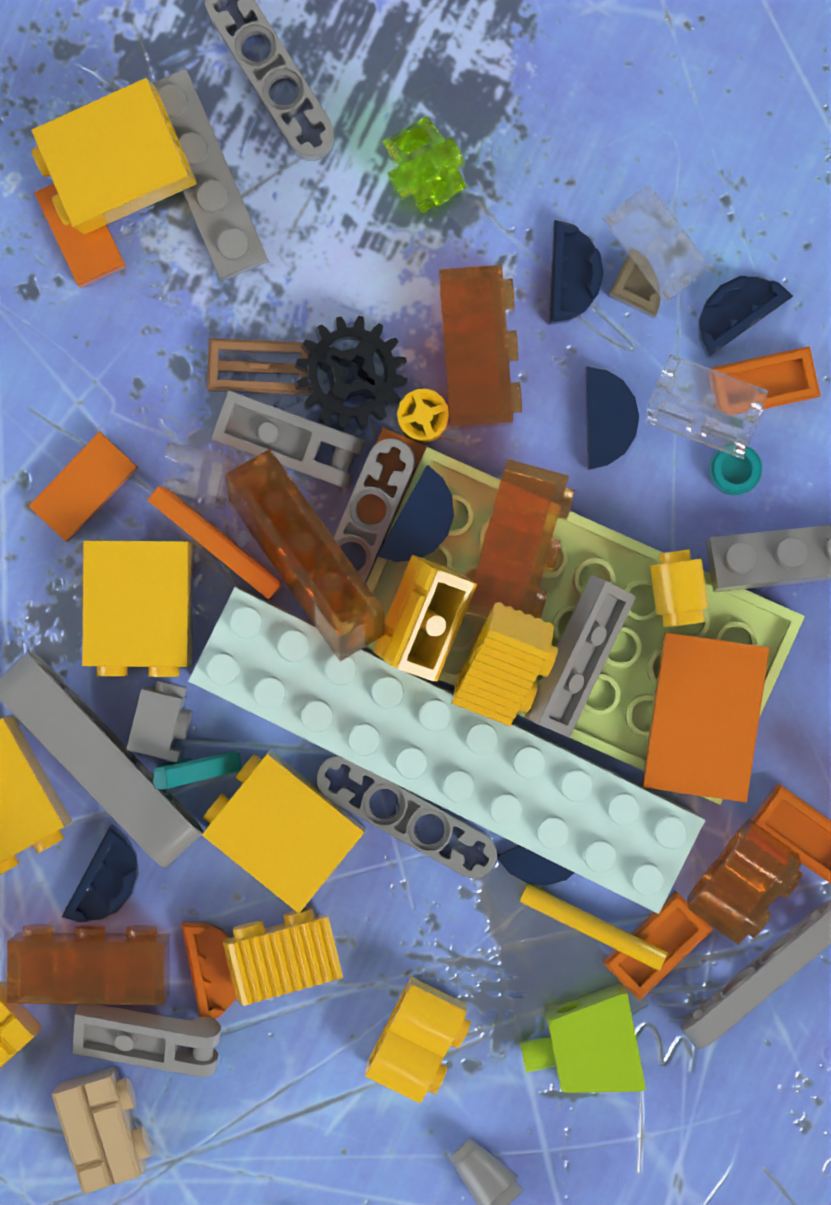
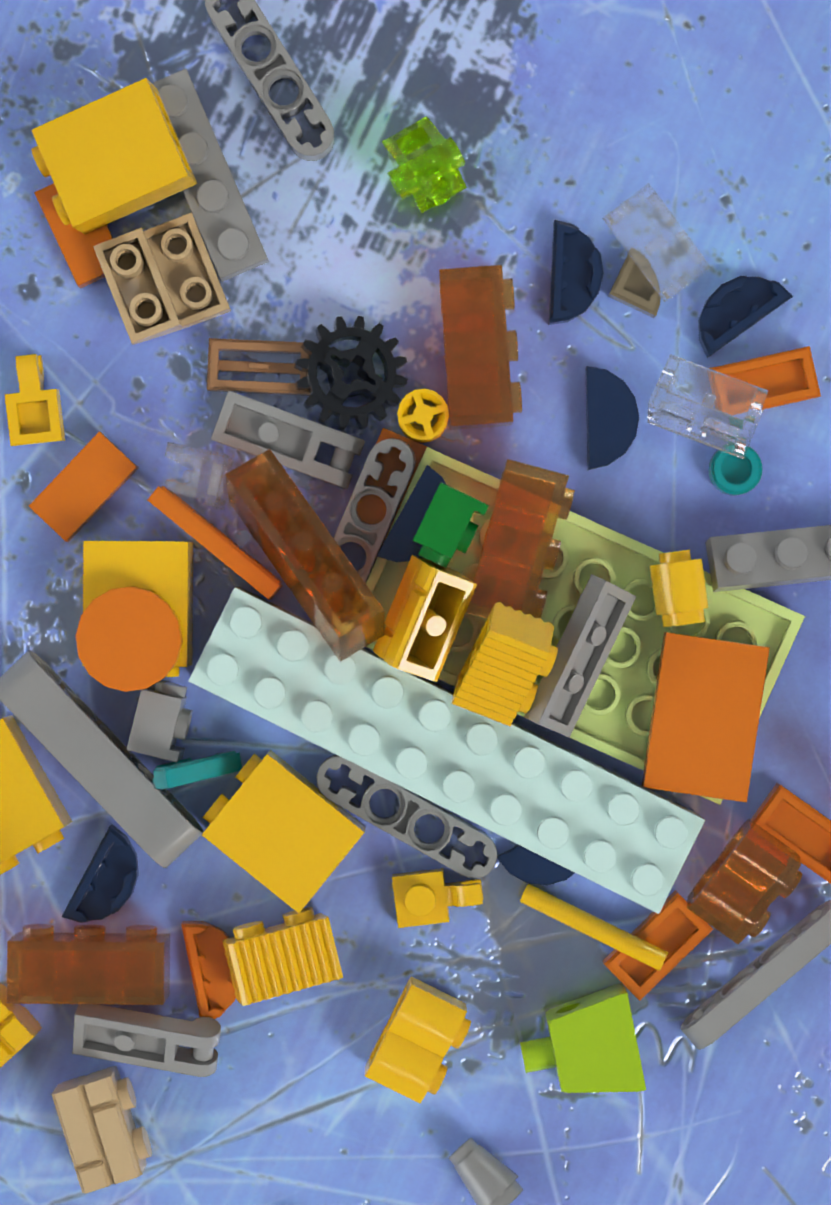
none -> yellow plate [4,354,65,446]
none -> orange tile [76,586,183,692]
none -> tan slope [93,212,231,345]
none -> yellow plate [392,868,483,928]
none -> green brick [413,482,489,569]

